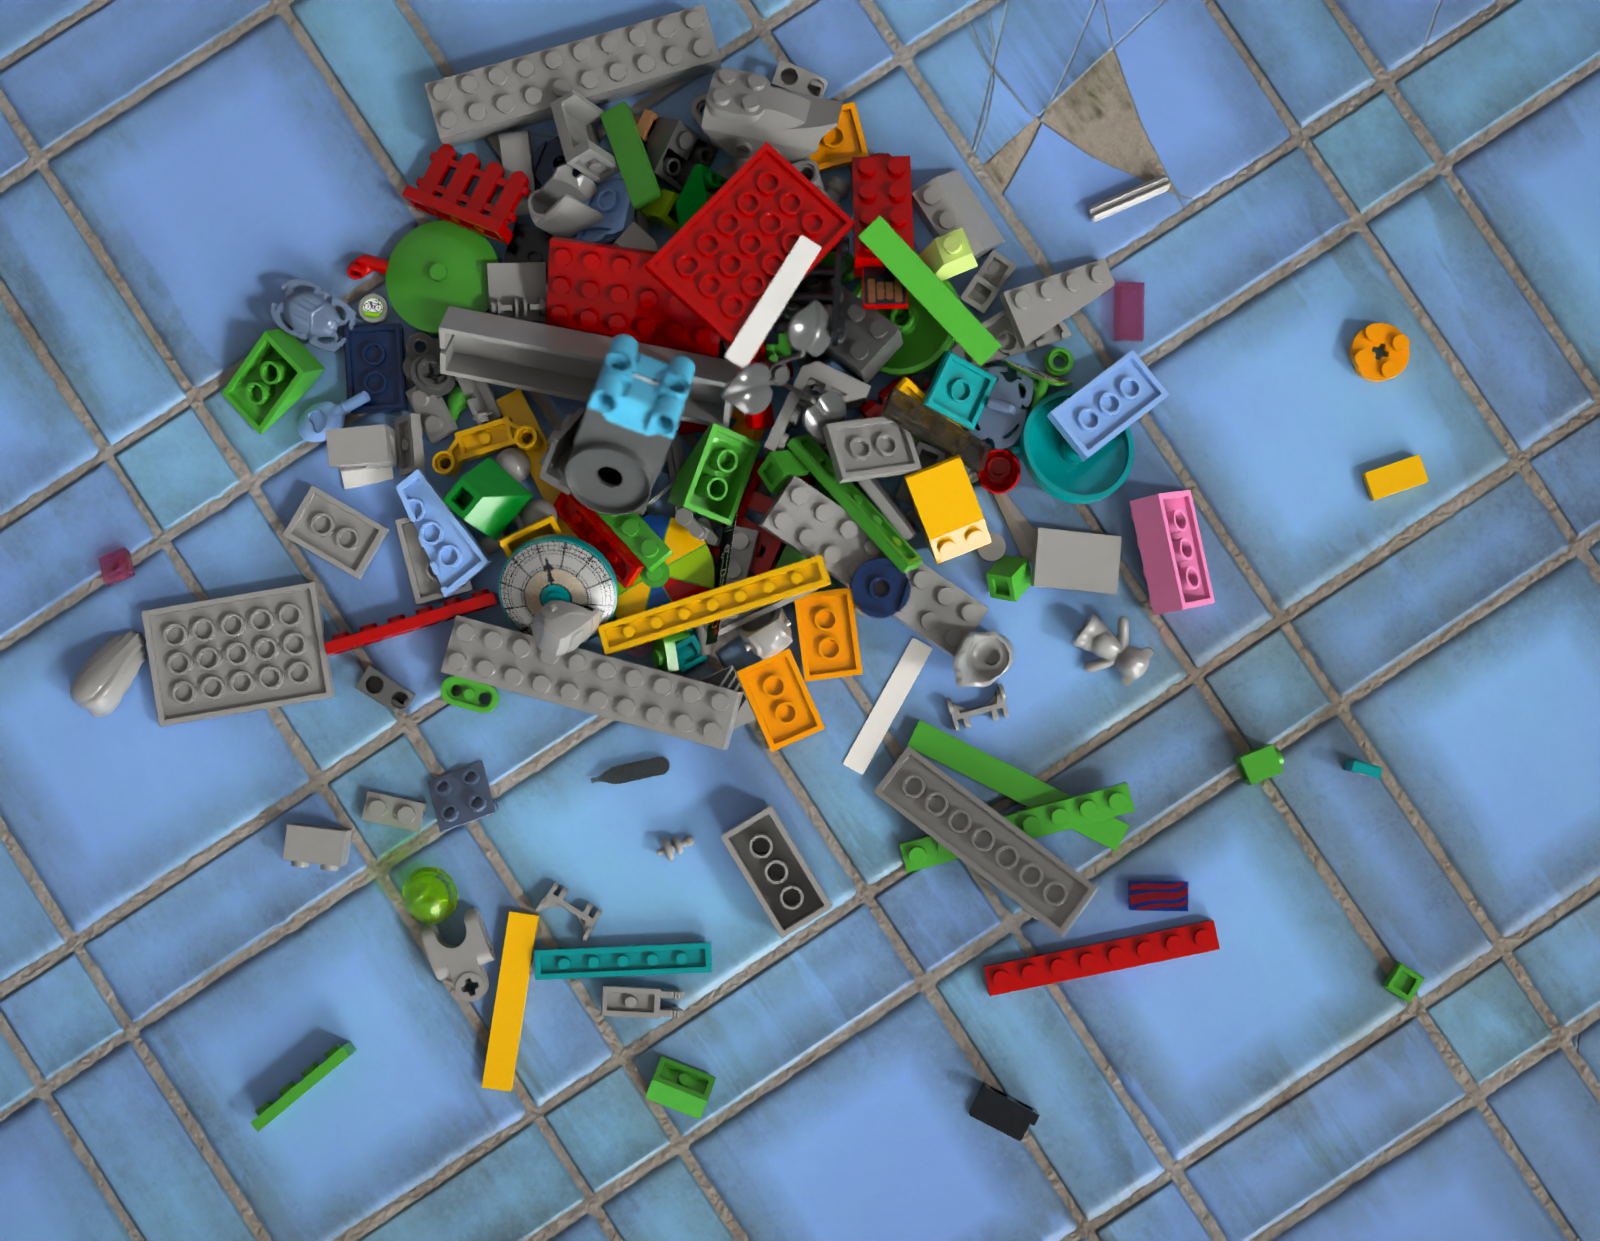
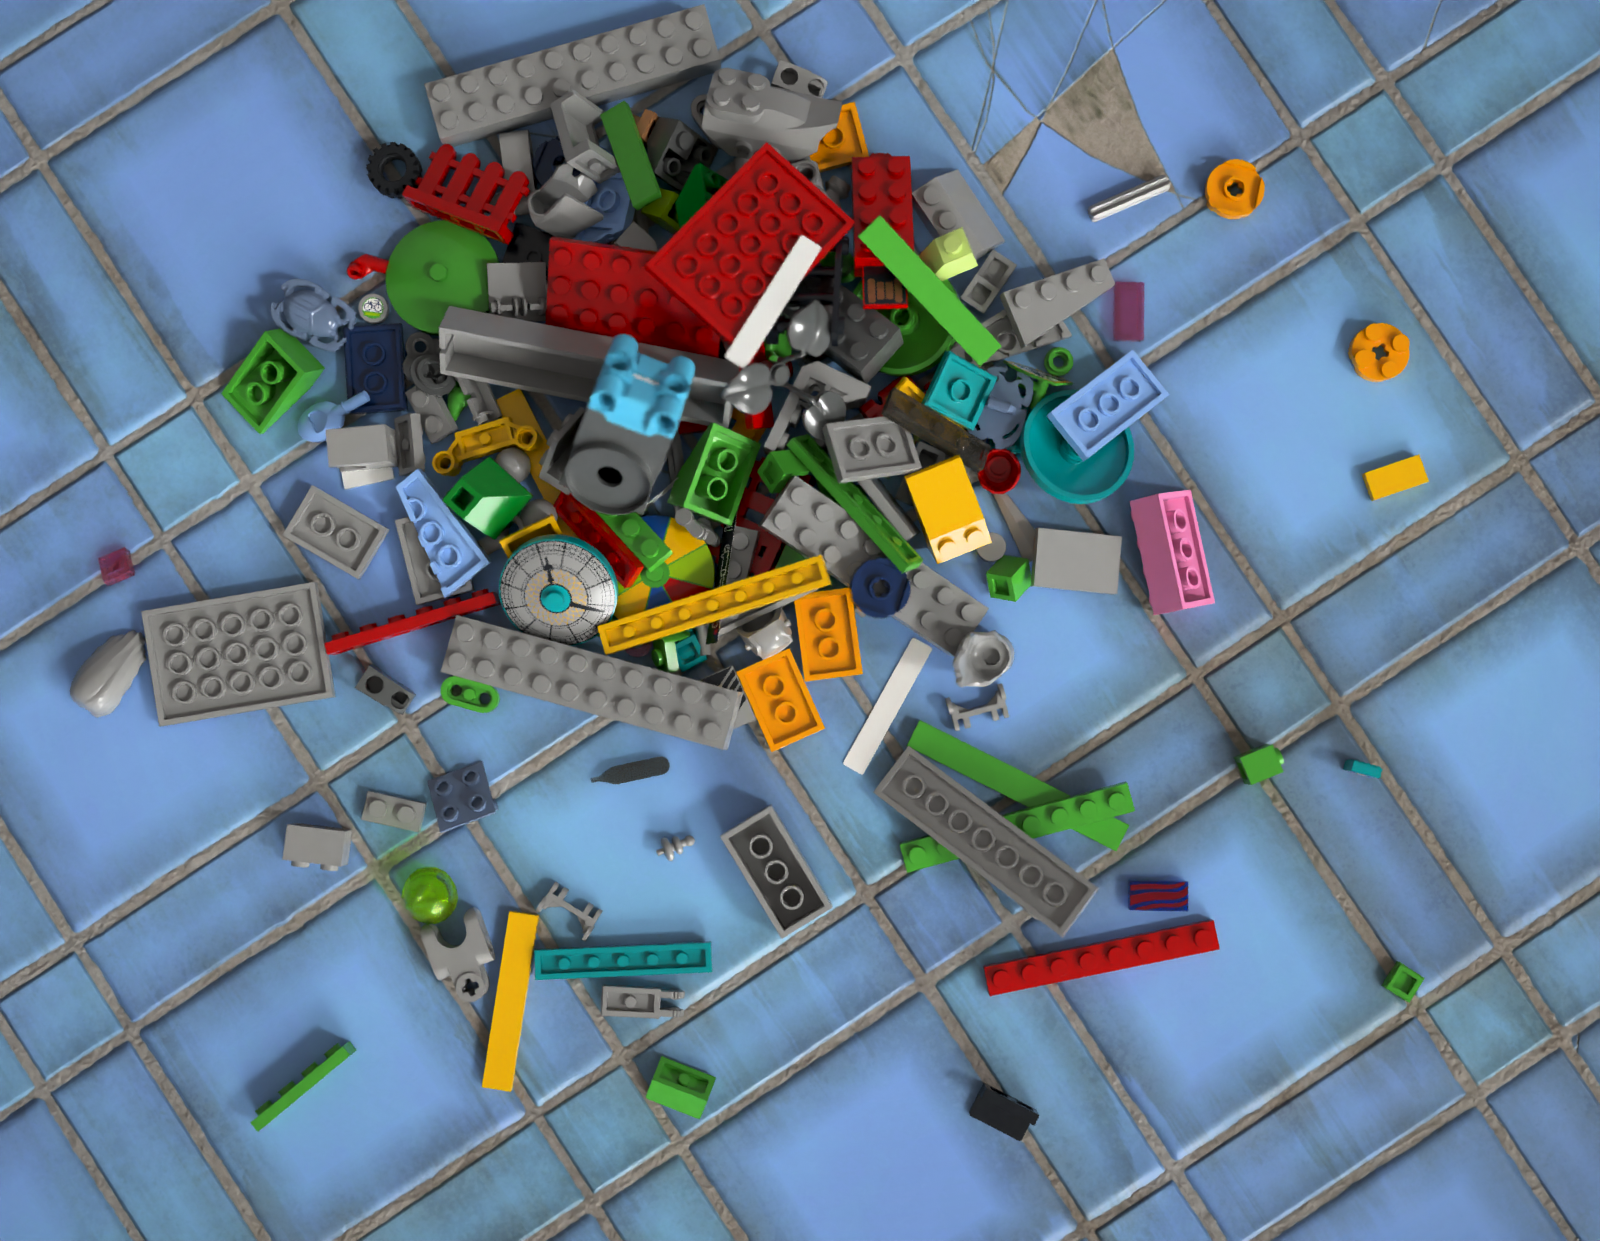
light grey helmet [531,600,601,657] -> none
light grey piece [1072,613,1154,686] -> none
none -> black tyre [366,142,422,199]
none -> light orange plate [1204,159,1265,219]

